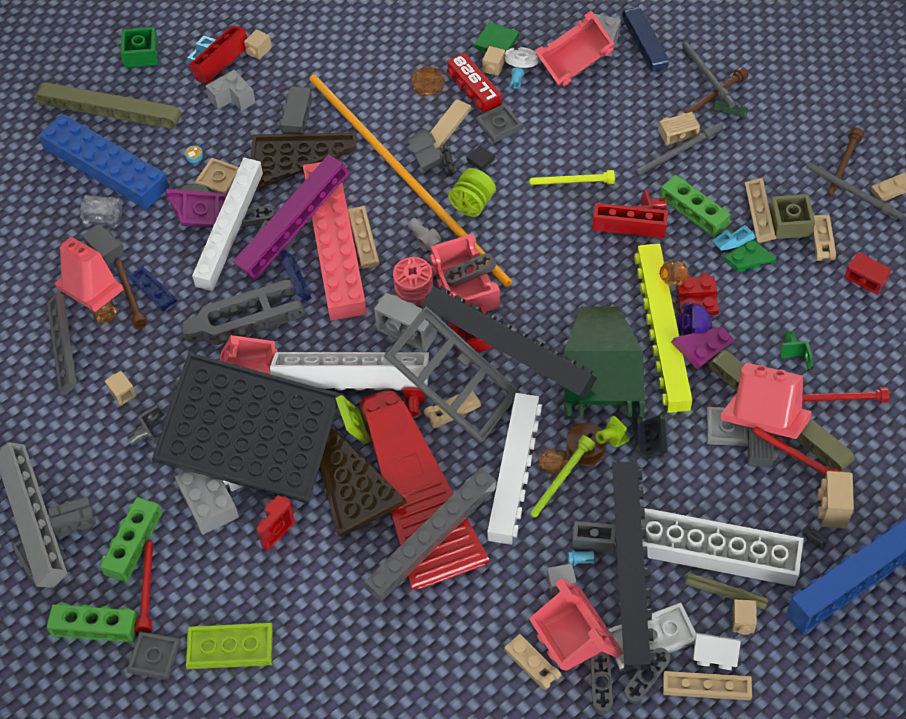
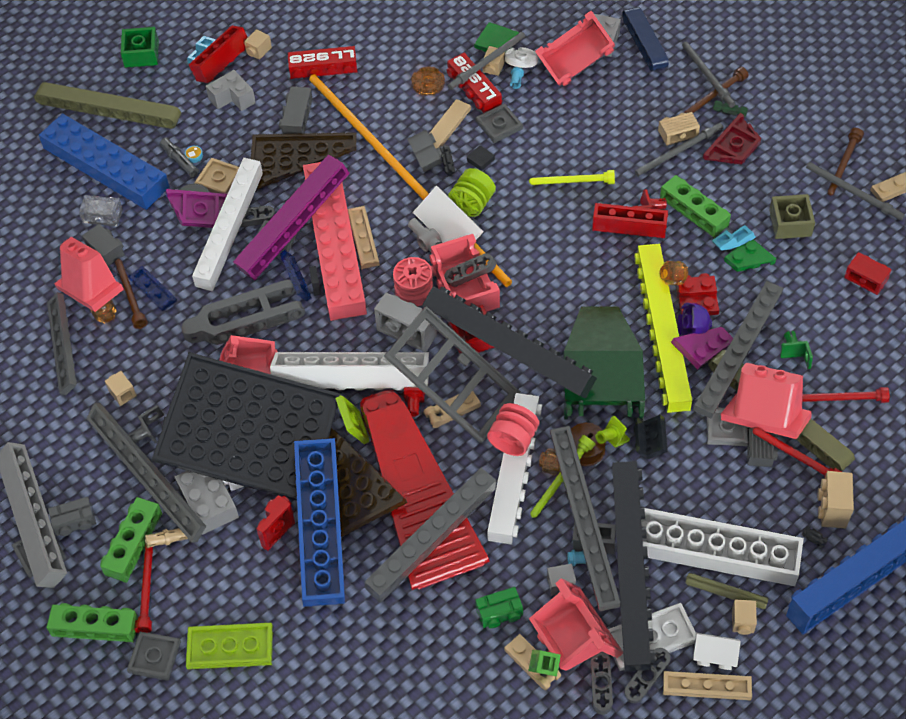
tan plate [745,178,776,243] -> none
tan plate [812,215,836,261] -> none
none -> dark grey plate [86,403,206,542]
none -> tan pin [145,528,188,548]
none -> dark grey pin [159,137,199,178]
none -> red brick [288,46,357,79]
none -> blue brick [294,438,345,607]
none -> black piece [309,266,321,296]
none -> white tile [413,186,484,243]
none -> dark grey bar [448,32,525,90]
none -> green brick [475,587,523,629]
none -> coral wheel [487,403,539,456]
none -> bright green brick [528,650,561,677]
none -> dark grey plate [550,426,620,611]
none -> dark grey plate [693,281,784,418]
none -> dark red wing [703,113,762,165]

